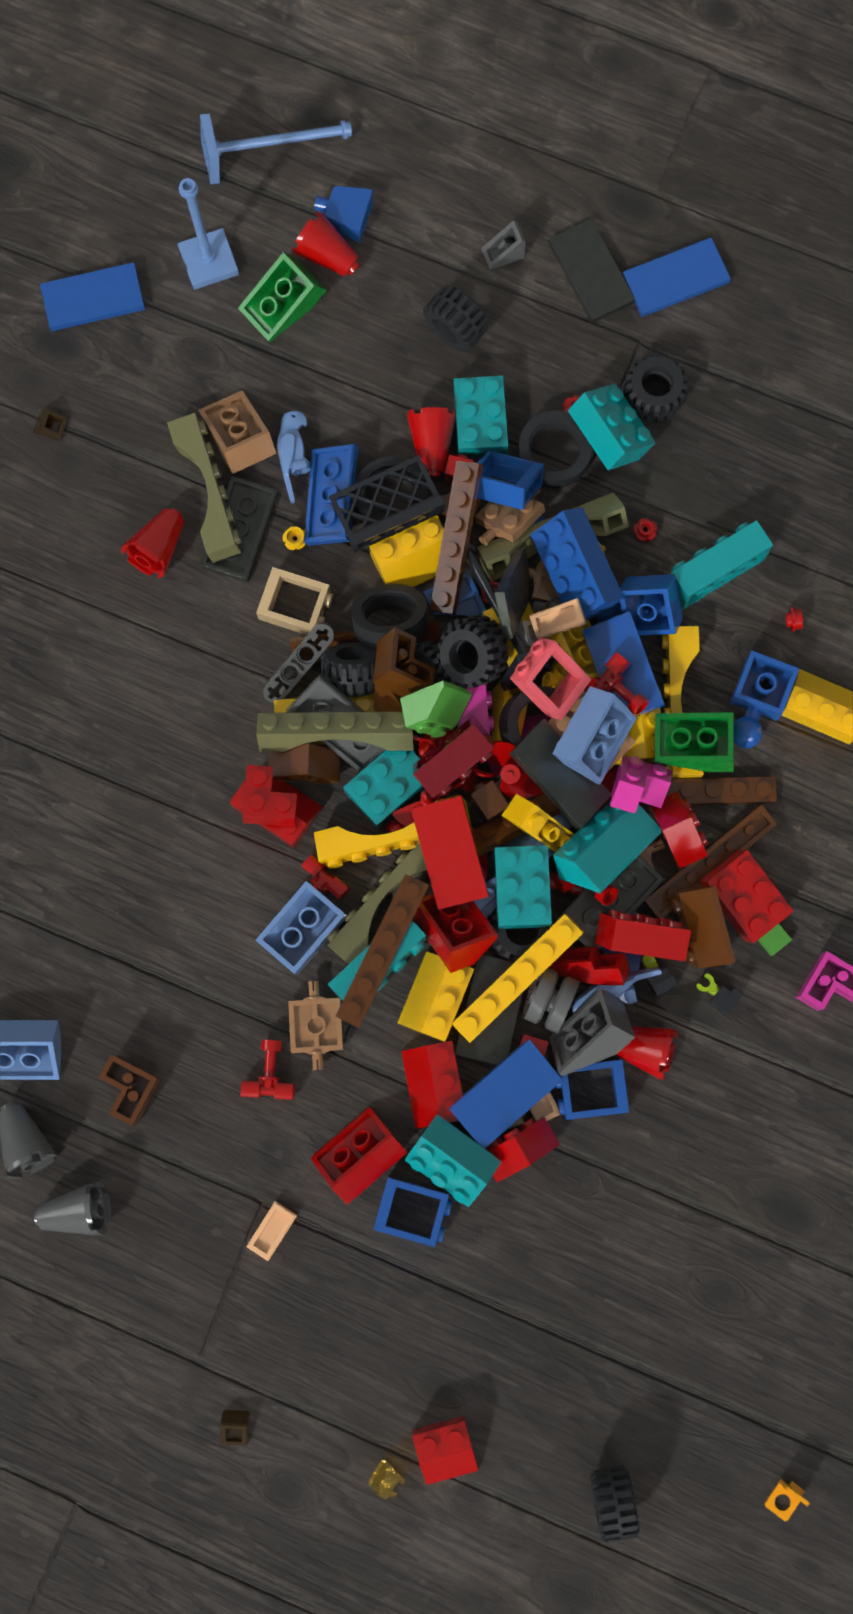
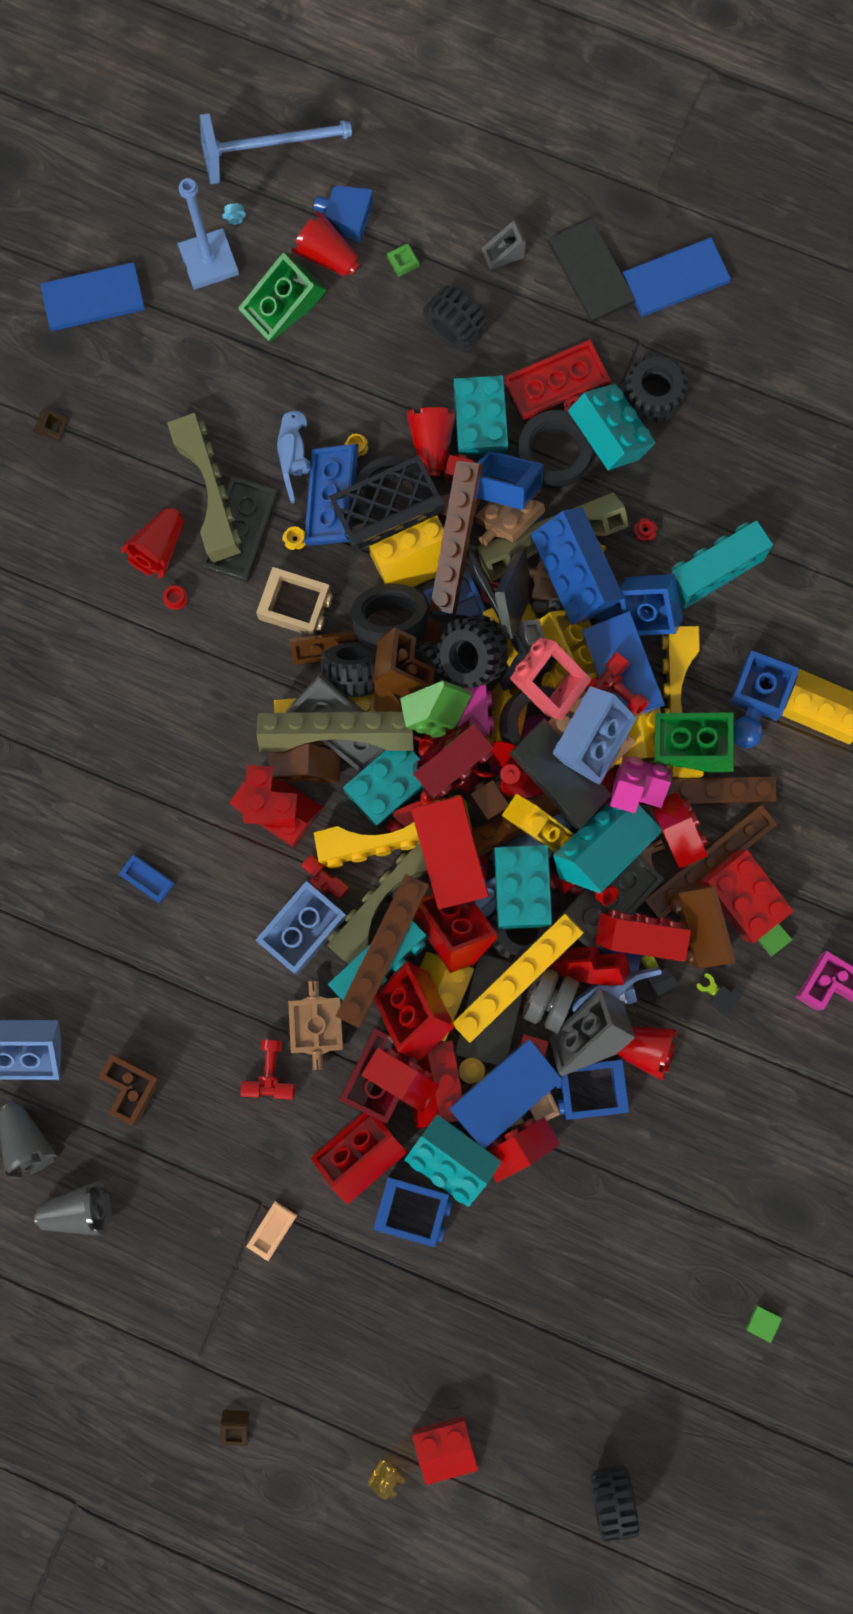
medium nougat slope [198,390,276,474] -> none
dark grey beam [263,622,334,703] -> none
light nougat tile [529,598,587,640] -> none
light orange bracket [764,1479,810,1521] -> none
red plate [786,607,803,632] -> none
none -> blue tile [118,854,175,904]
none -> red plate [163,585,188,610]
none -> medium azure plate [222,204,246,224]
none -> dark red slope [338,1028,418,1123]
none -> yellow plate [344,434,368,458]
none -> red brick [361,1048,439,1113]
none -> red brick [374,962,455,1061]
none -> bright green tile [387,243,420,277]
none -> yellow plate [459,1058,485,1084]
none -> red tile [503,339,611,423]
none -> bright green tile [745,1305,782,1343]

